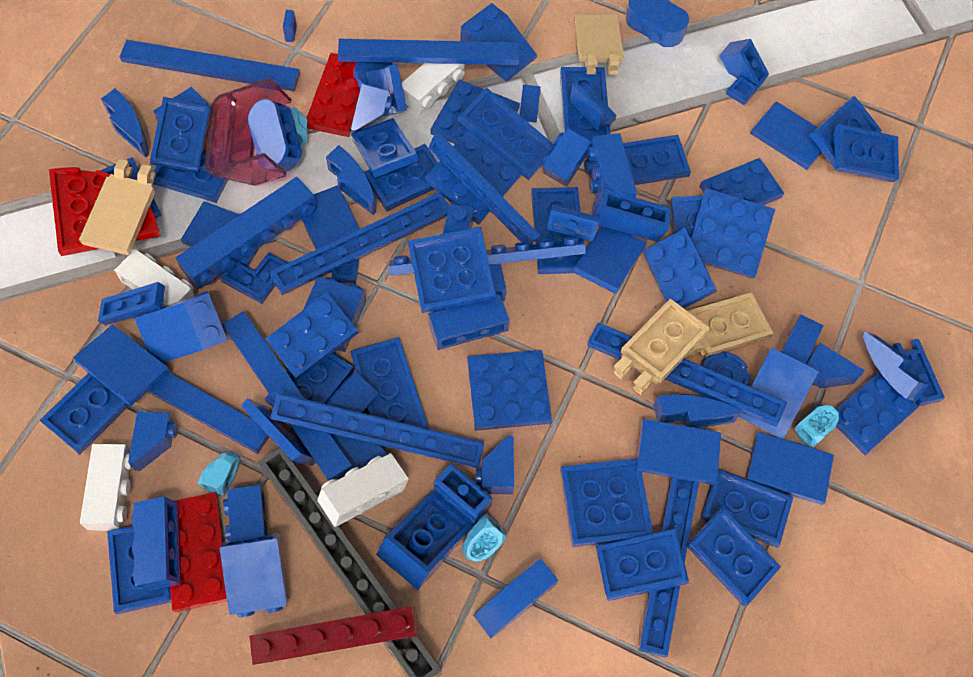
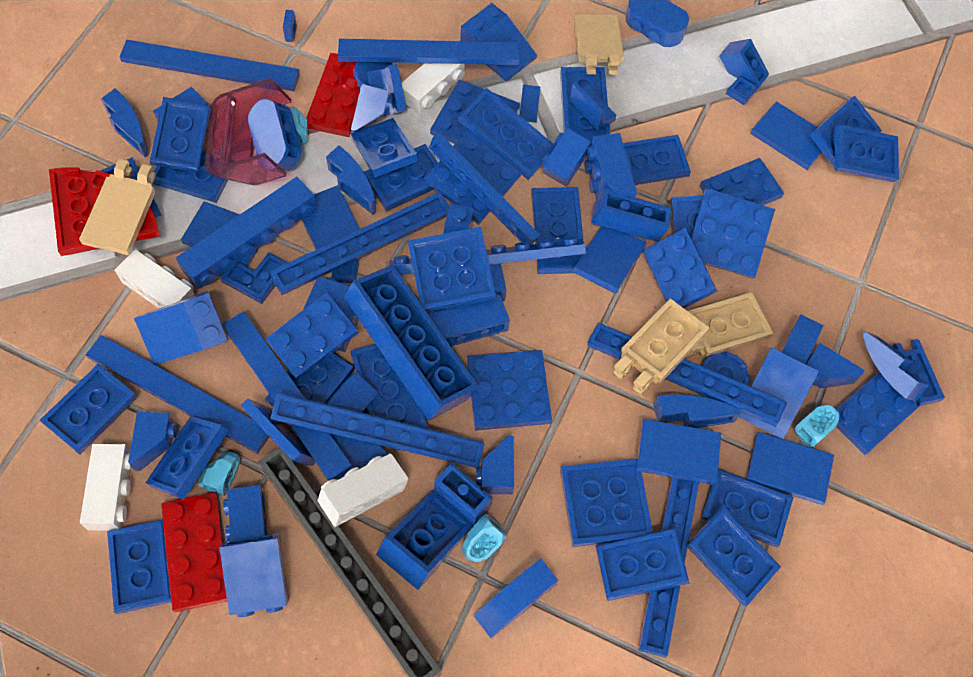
blue tile [73,324,169,407] -> none
blue plate [98,282,165,325] -> none
blue brick [132,496,180,591] -> none
dark red plate [249,606,419,665] -> none
blue panel [546,205,600,242] -> none
none -> blue plate [145,416,229,500]
none -> blue brick [344,265,479,421]

